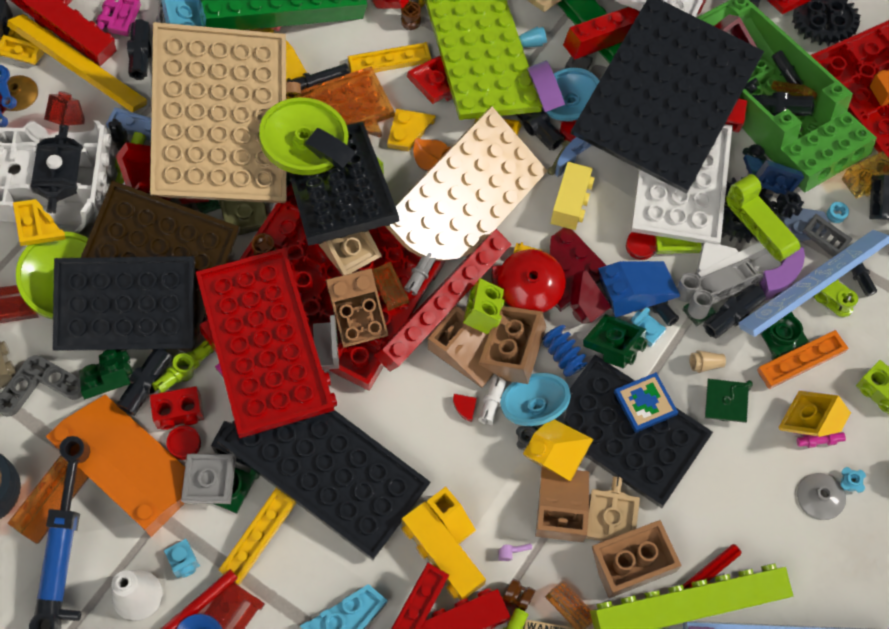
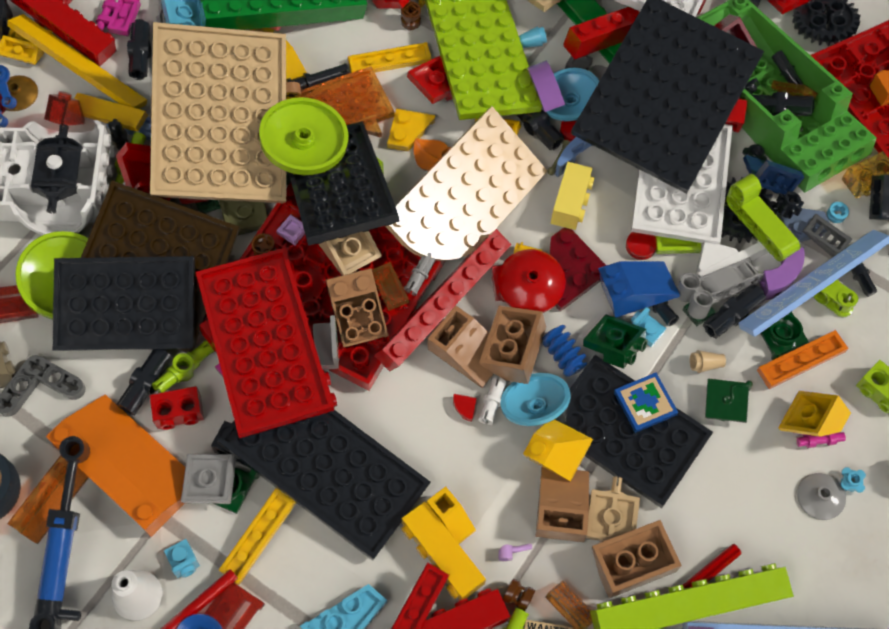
yellow wing [13,199,66,246] -> none
dark green plate [79,350,133,400] -> none
red piece [166,425,201,460] -> none
black slope [303,128,356,171] -> none
lime brick [463,278,504,335] -> none
dark grey plate [516,426,538,449] -> none
dark red slope [570,270,611,324] -> none
none -> yellow tile [67,93,148,132]
none -> lavender tile [276,215,305,245]

